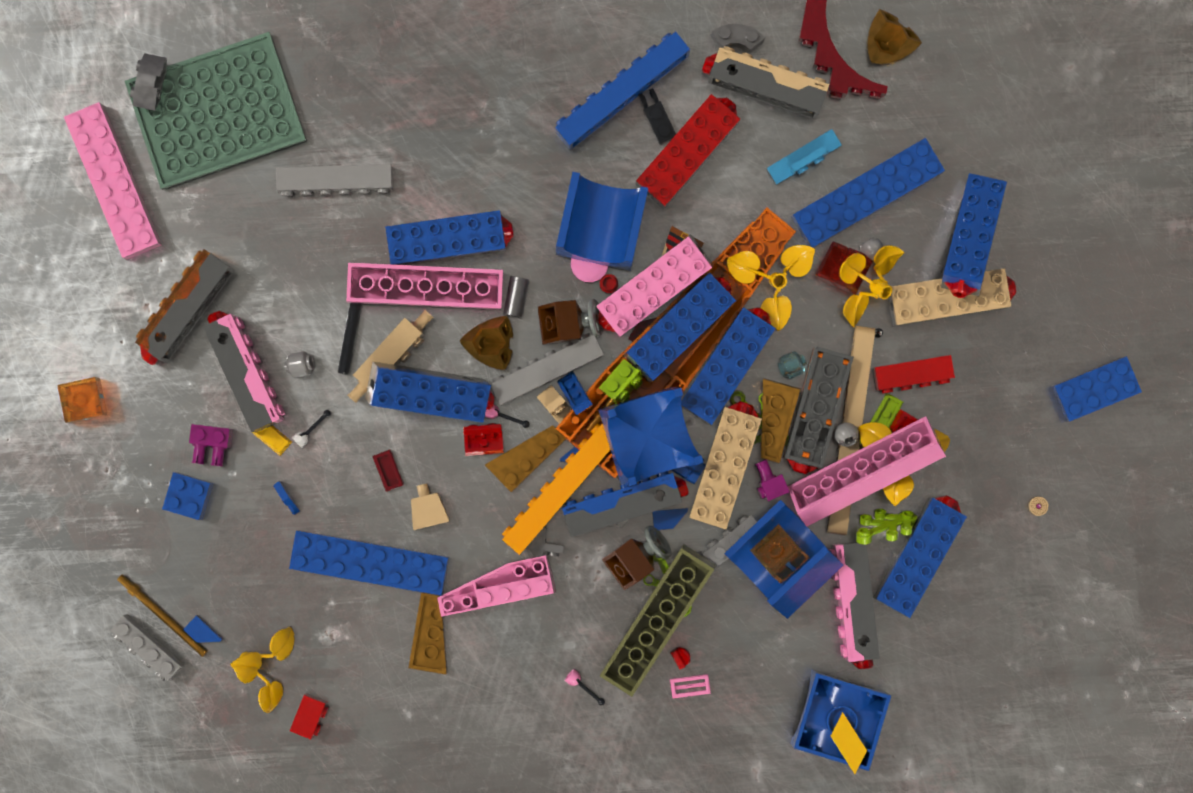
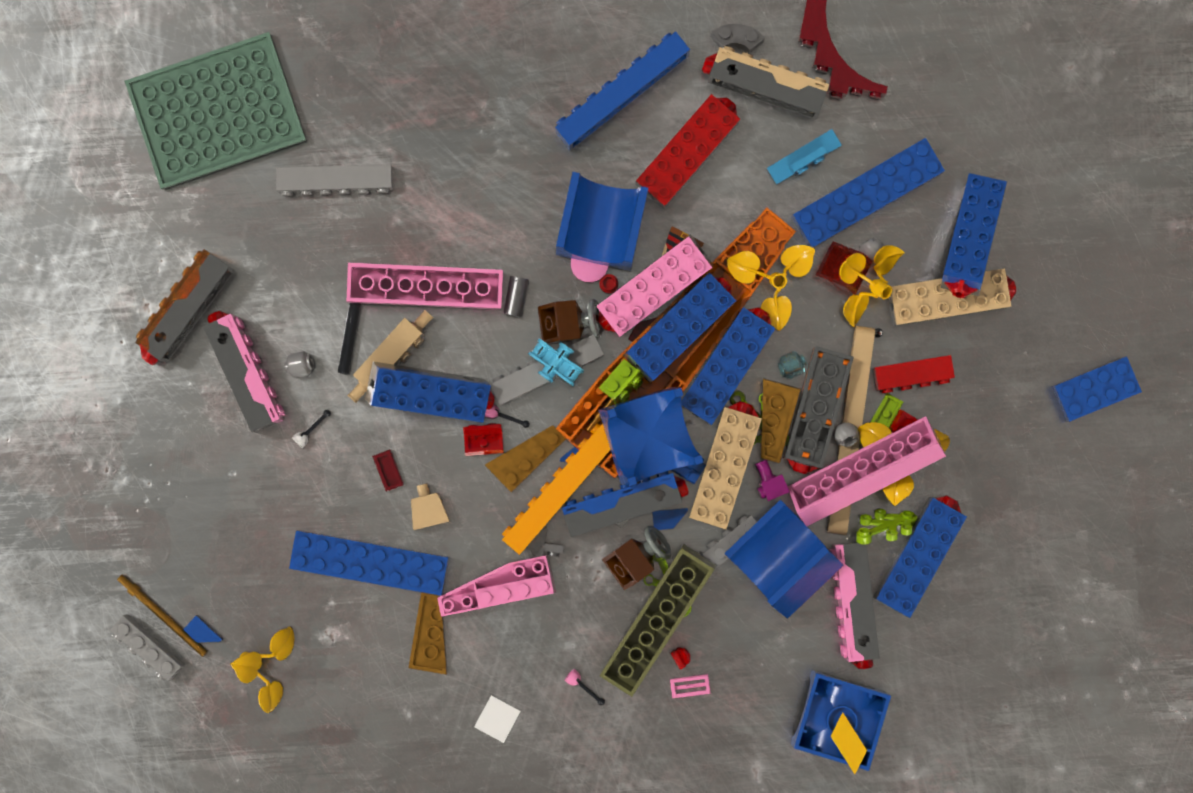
clear orange container [57,377,107,423] -> none
bright pink brick [64,102,162,260] -> none
flat silver brick [130,53,167,111] -> none
blue brick [162,472,214,520] -> none
magenta brick [189,424,233,467] -> none
yellow tile [252,426,292,456] -> none
blue tile [273,481,300,515] -> none
red brick [290,693,329,740] -> none
blue piece [385,210,514,265] -> none
pearl gold brick [460,316,513,370] -> none
tan bracket [537,385,572,424] -> none
blue tile [557,371,593,415] -> none
black hinge [638,88,676,144] -> none
clear orange container [750,524,810,584] -> none
pearl gold brick [868,9,922,64] -> none
tan tile [1028,497,1048,516] -> none
none -> white sticker [474,695,521,743]
none -> medium azure axle [528,338,584,386]

